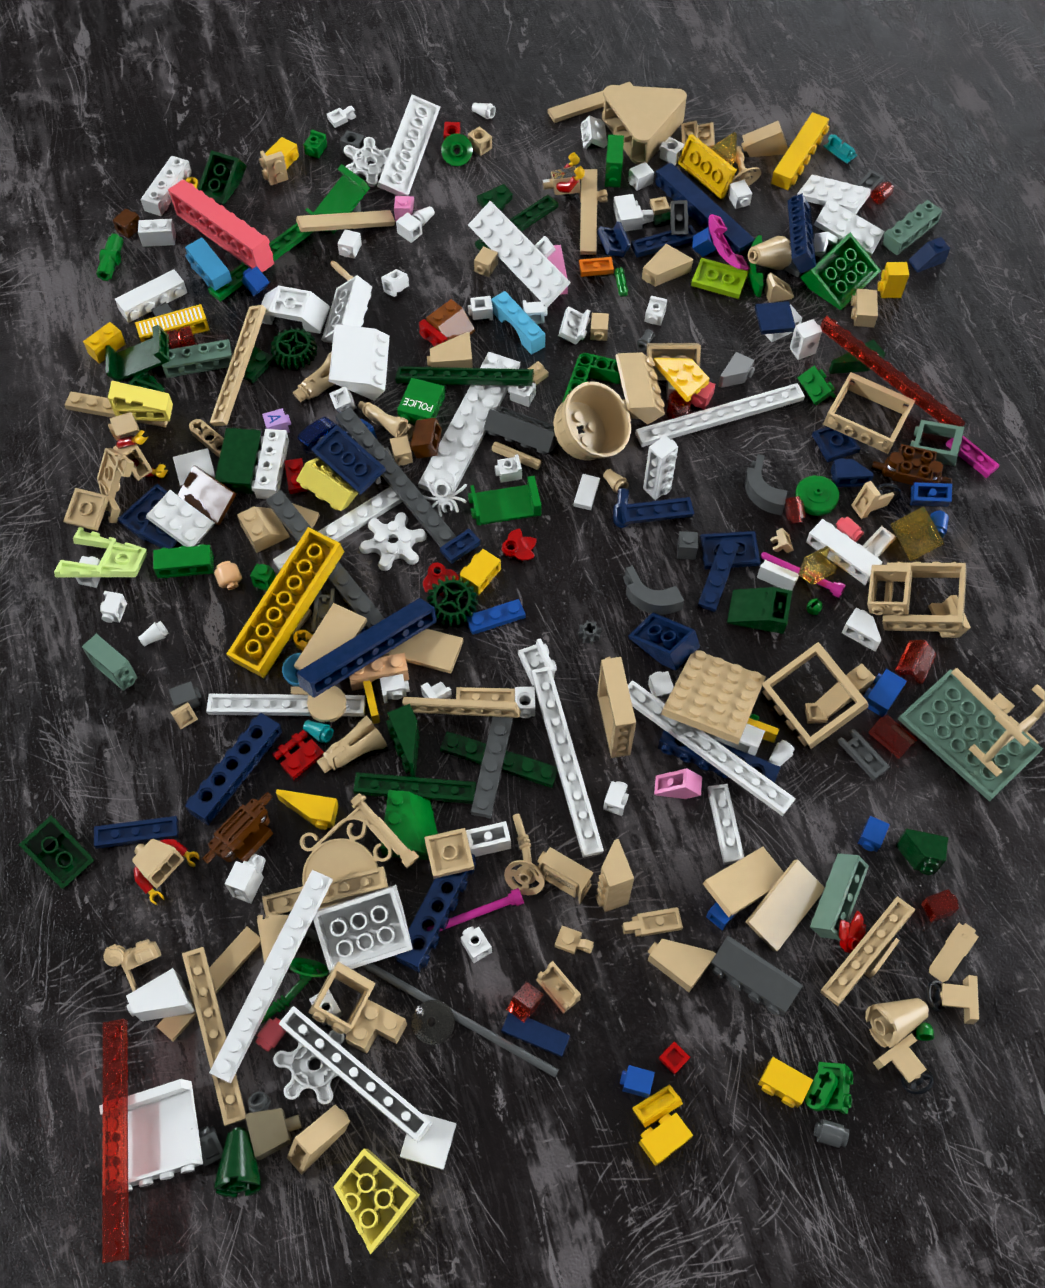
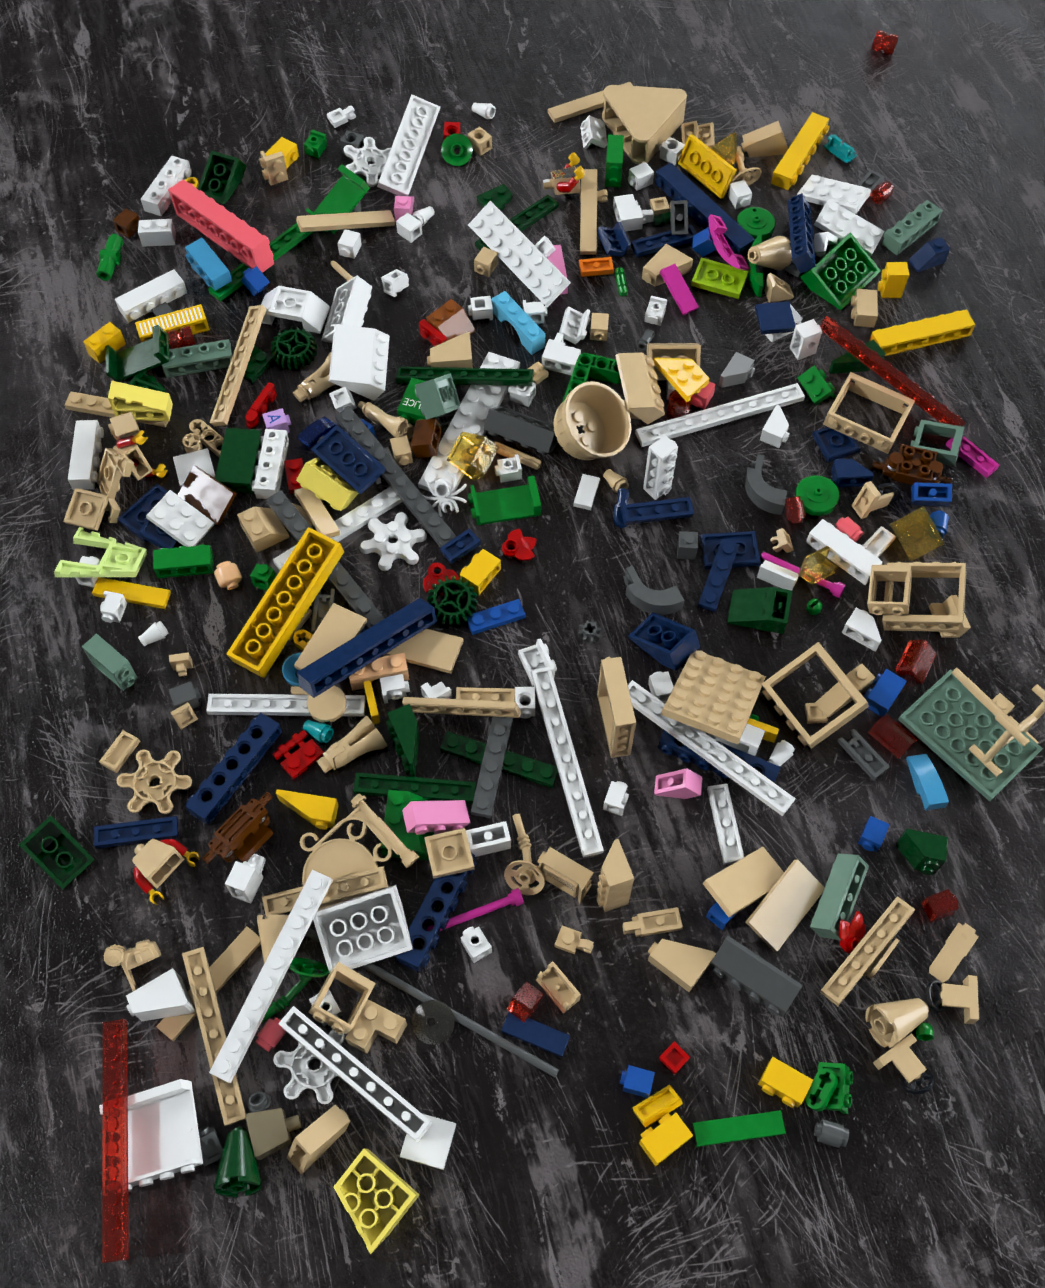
none -> white brick [68,420,104,490]
none -> yellow tile [92,577,171,609]
none -> tan tile [99,730,141,773]
none -> tan plate [117,749,192,814]
none -> tan tile [169,653,193,677]
none -> tan wheel [182,433,203,453]
none -> red hinge [245,382,277,429]
none -> tan tile [295,488,340,538]
none -> bright pink brick [402,800,470,835]
none -> sand green slope [415,373,460,420]
none -> clear yellow slope [447,432,499,481]
none -> white hinge [542,333,581,376]
none -> dark pink tile [660,264,699,315]
none -> green tile [692,1110,786,1147]
none -> green wheel [736,207,776,240]
none -> white slope [760,404,790,448]
none -> yellow brick [869,309,975,356]
none -> clear red wheel [872,30,899,55]
none -> dark azure slope [906,754,949,811]

